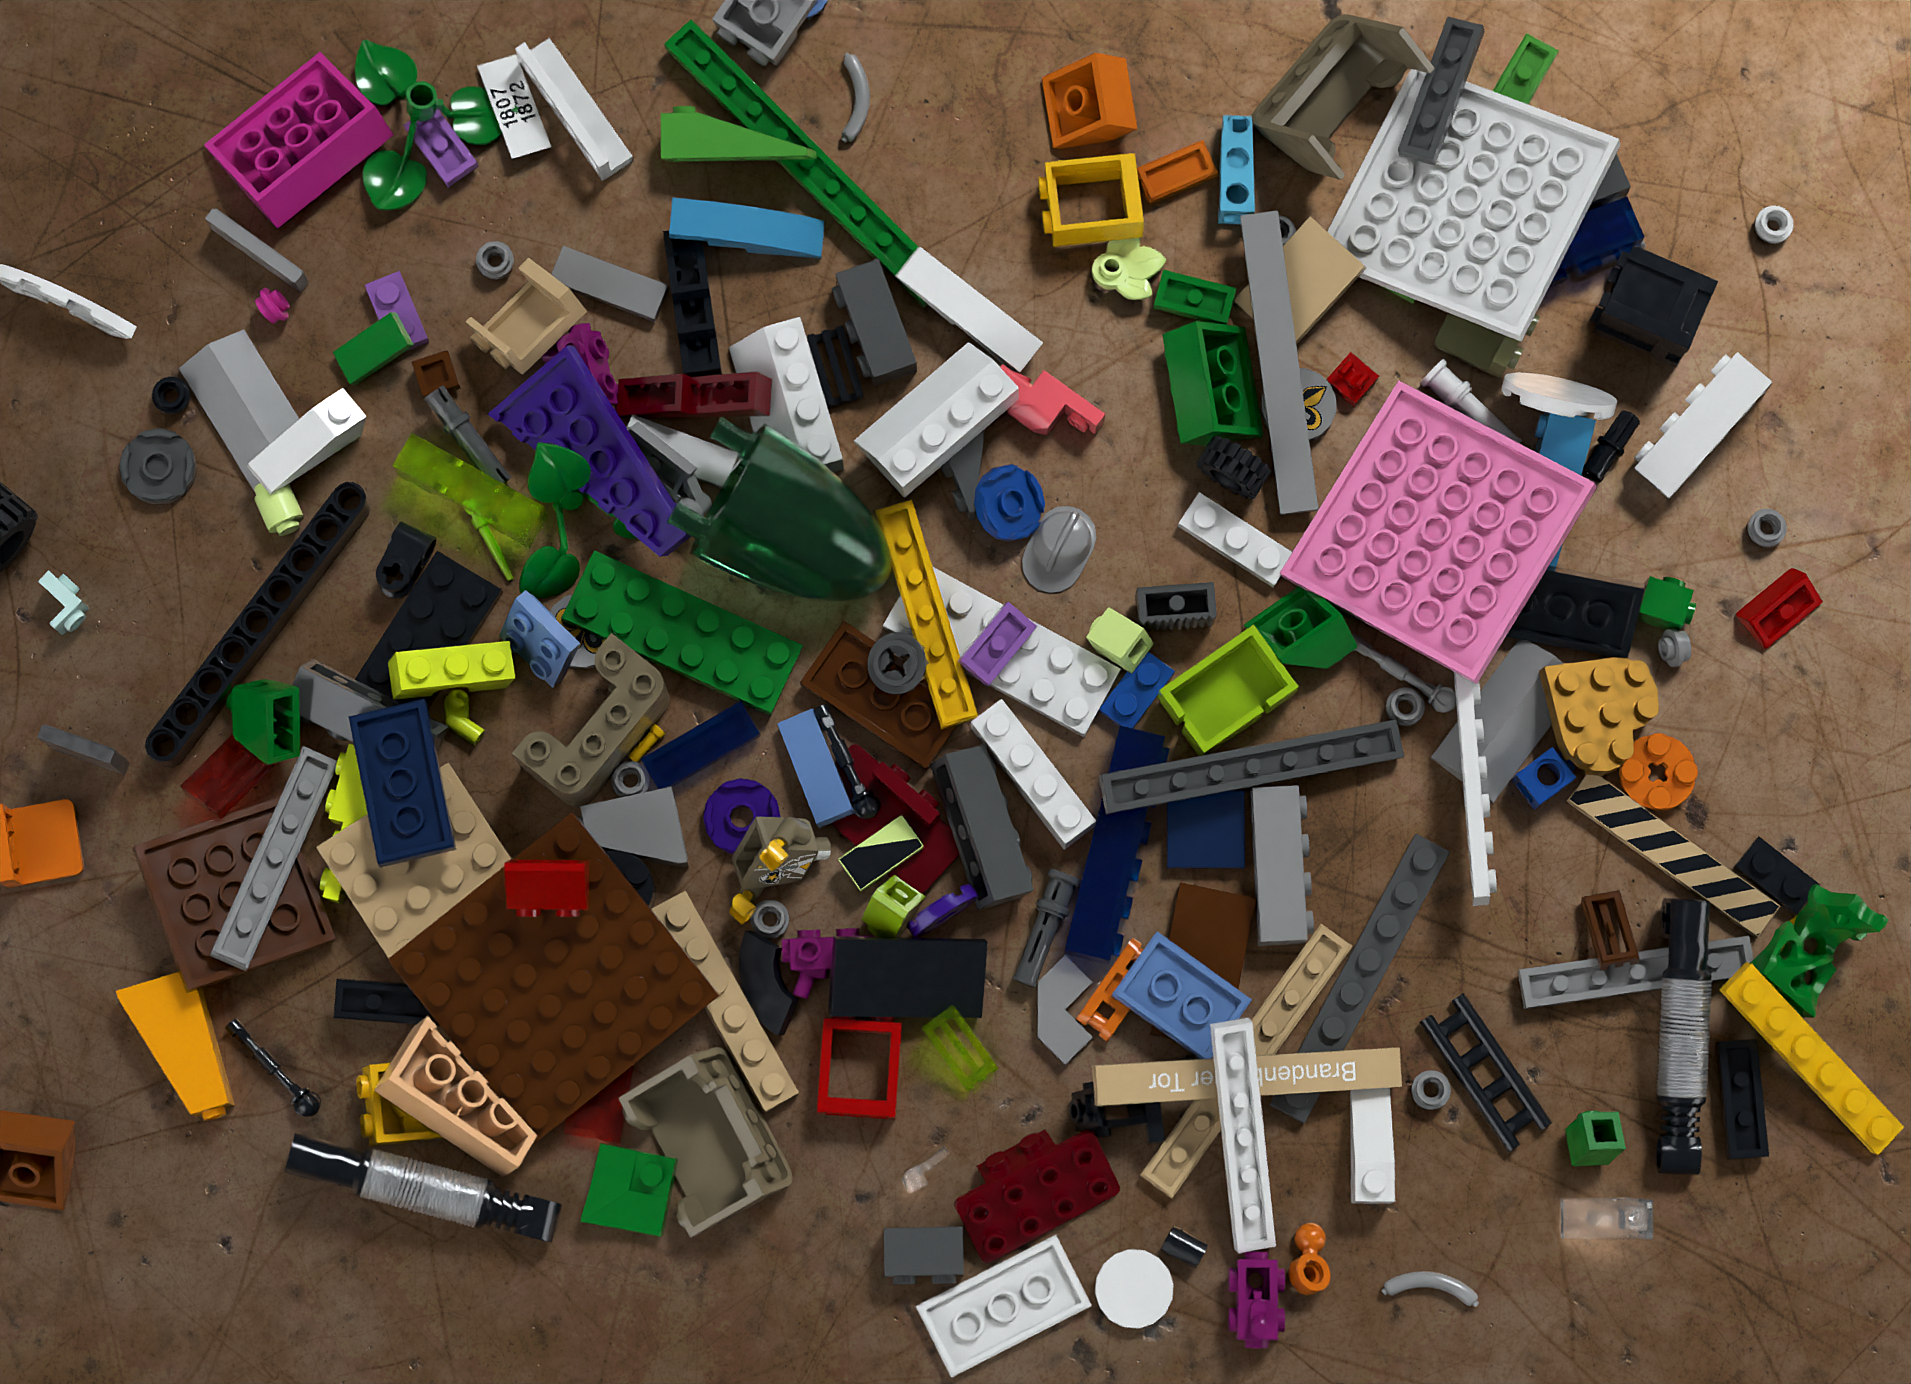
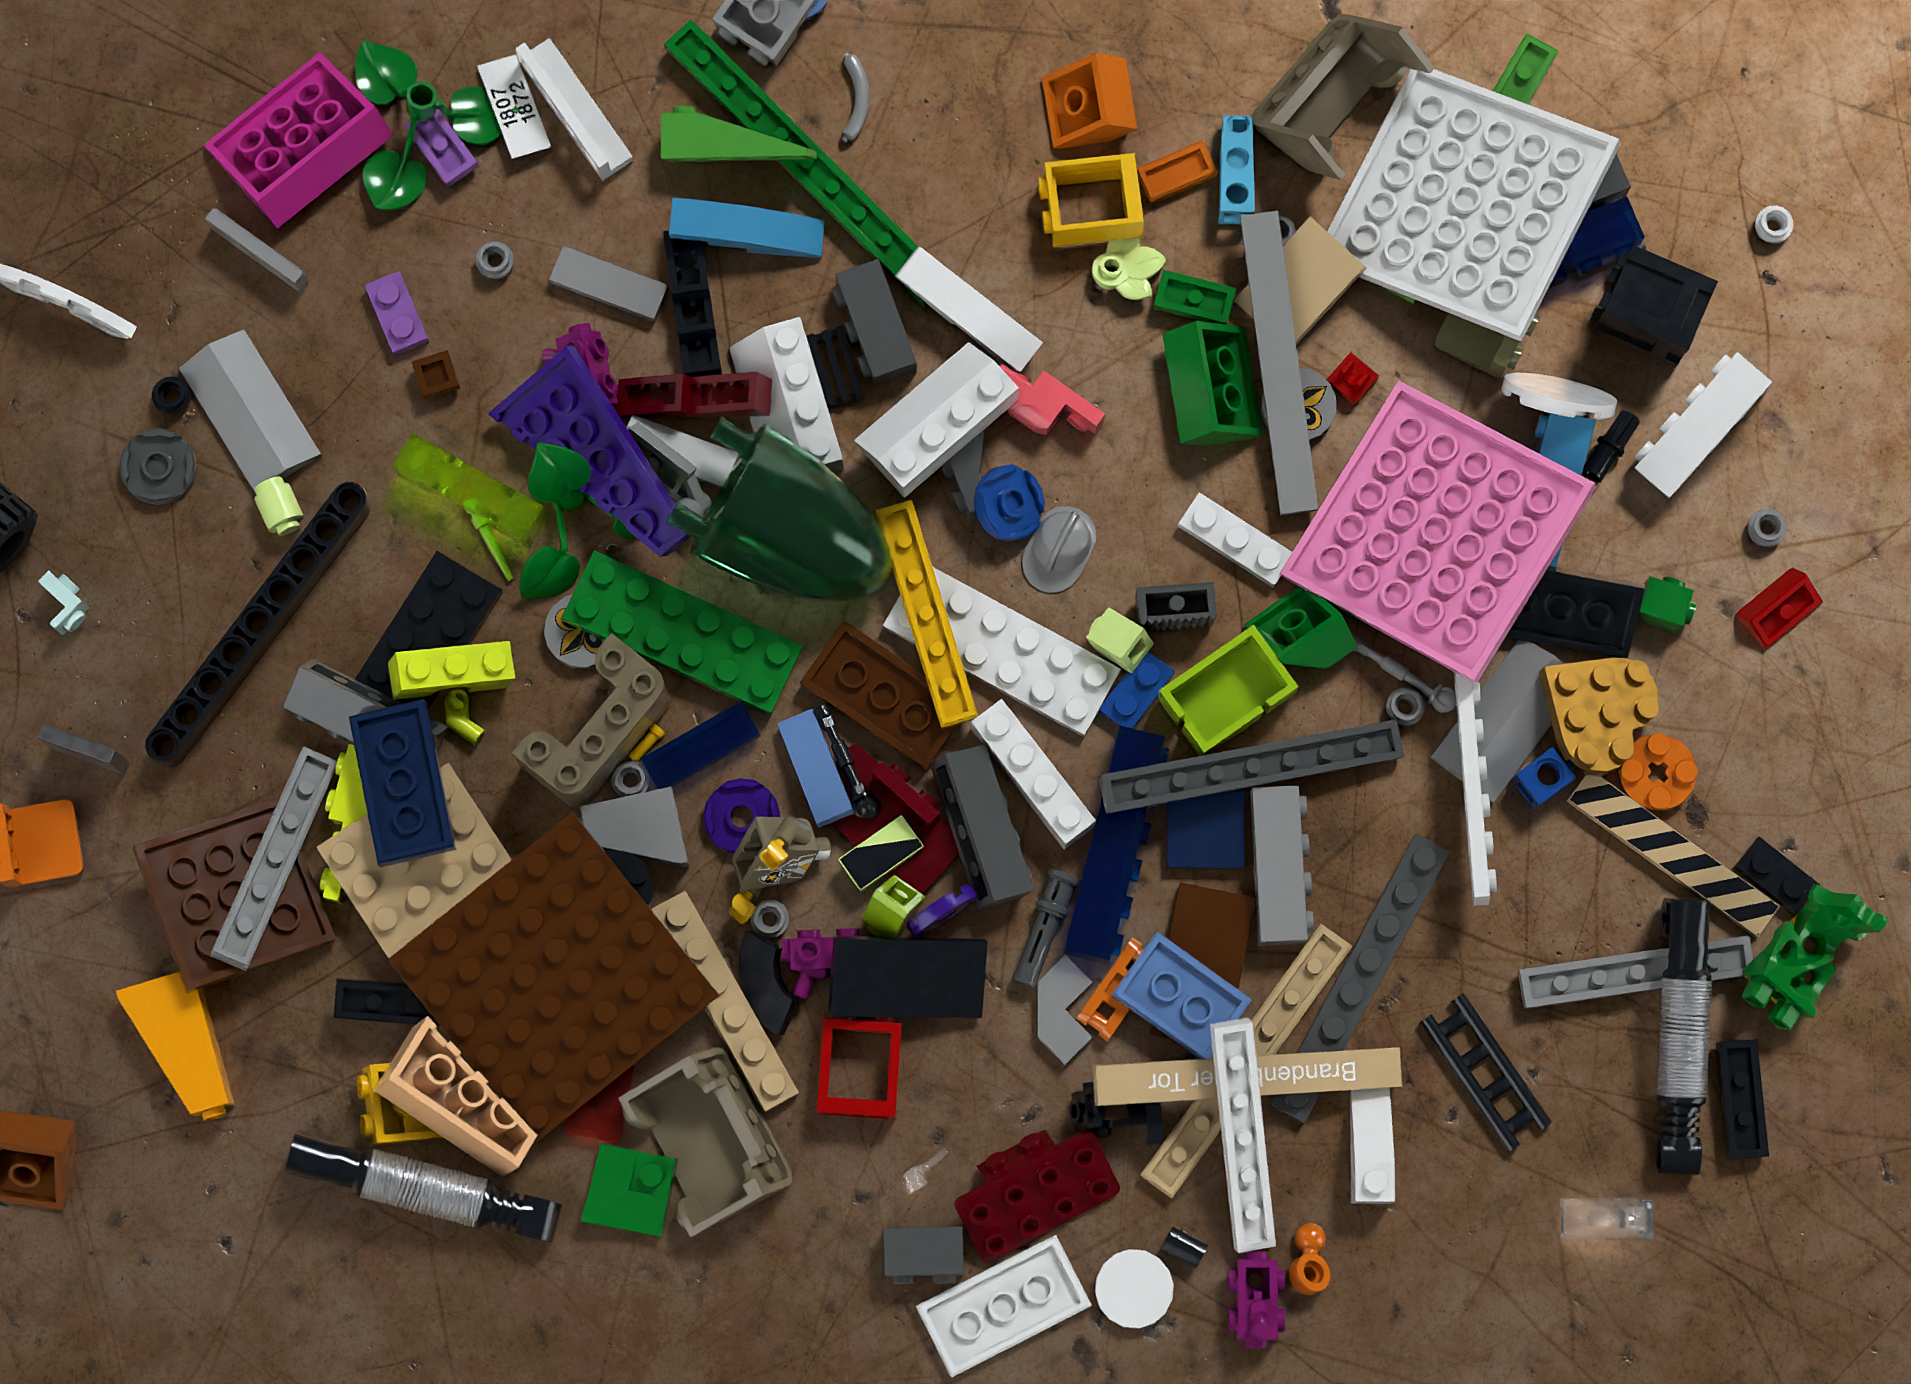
clear red plate [180,734,275,819] -> none
black piece [225,1018,321,1117] -> none
green torso [226,679,300,765] -> none
white slope [247,388,367,495] -> none
dark pink plate [255,287,290,324] -> none
green tile [333,312,414,385] -> none
black piece [376,521,437,599] -> none
dark grey pin [424,385,512,492] -> none
tan panel [466,258,587,375] -> none
medium blue plate [499,590,580,688] -> none
red slope [504,860,589,917] -> none
dark grey gear [868,633,929,695] -> none
clear neon green tile [921,1005,999,1092] -> none
medium lavender plate [957,602,1037,686] -> none
black tyre [1196,436,1271,499] -> none
light grey piece [1381,1271,1479,1307] -> none
dark grey plate [1398,17,1485,165] -> none
light grey plate [1411,1070,1451,1110] -> none
white pin [1420,359,1522,443] -> none
green brick [1565,1110,1626,1166] -> none
reddish brown tile [1581,890,1640,971] -> none
light grey plate [1658,628,1691,667] -> none
yellow plate [1719,962,1904,1155] -> none

